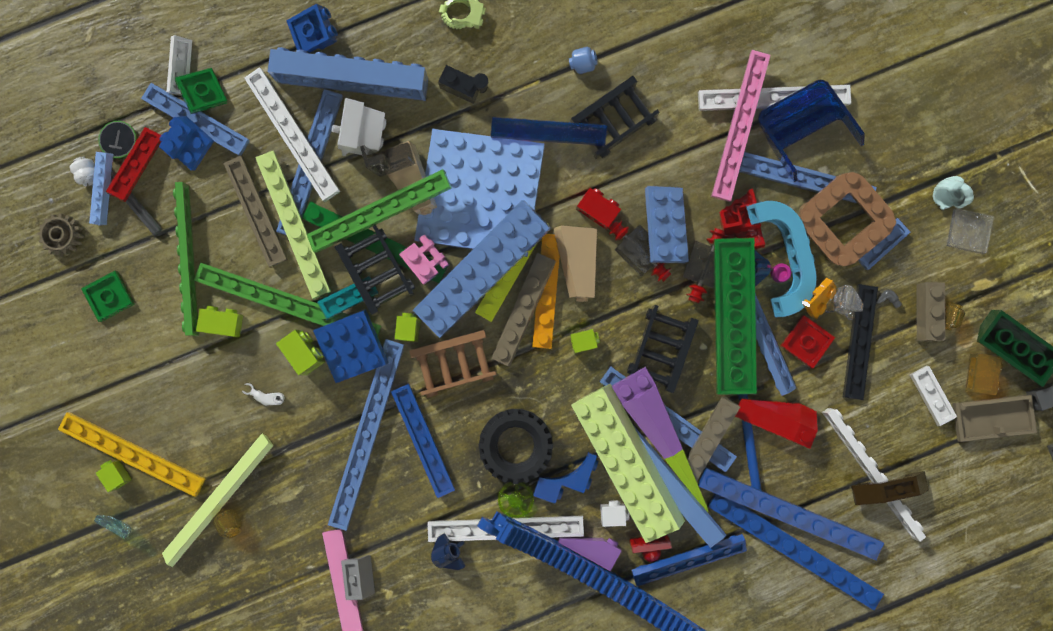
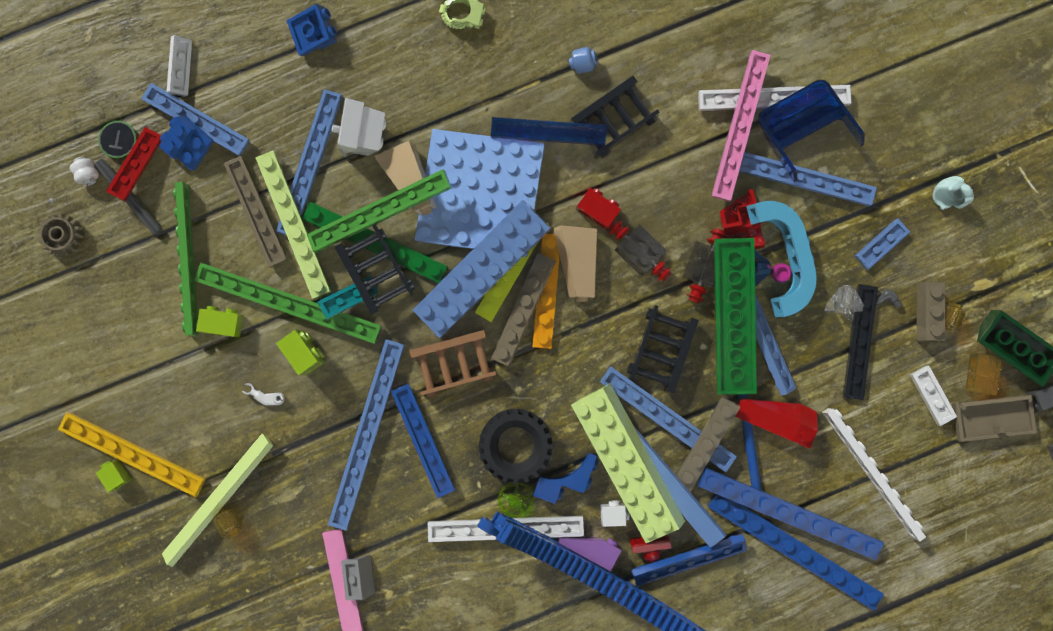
green tile [81,270,135,322] -> none
light blue piece [89,152,114,225] -> none
clear light blue tile [94,515,131,539] -> none
green tile [175,68,228,114] -> none
white plate [244,67,341,202] -> none
medium blue brick [267,47,428,101] -> none
blue plate [313,309,389,383] -> none
clear smoke panel [360,142,415,177] -> none
lime brick [395,313,421,342] -> none
bright pink plate [399,235,449,285] -> none
dark blue brick [431,533,466,570] -> none
black hinge [438,65,489,104] -> none
lime brick [570,329,600,353] -> none
medium lavender plate [612,367,708,512] -> none
medium blue plate [645,186,689,263] -> none
red plate [780,315,835,369] -> none
medium nougat plate [798,172,896,266] -> none
light orange wing [802,278,837,320] -> none
dark brown slope [851,471,929,505] -> none
clear plate [946,208,994,254] -> none

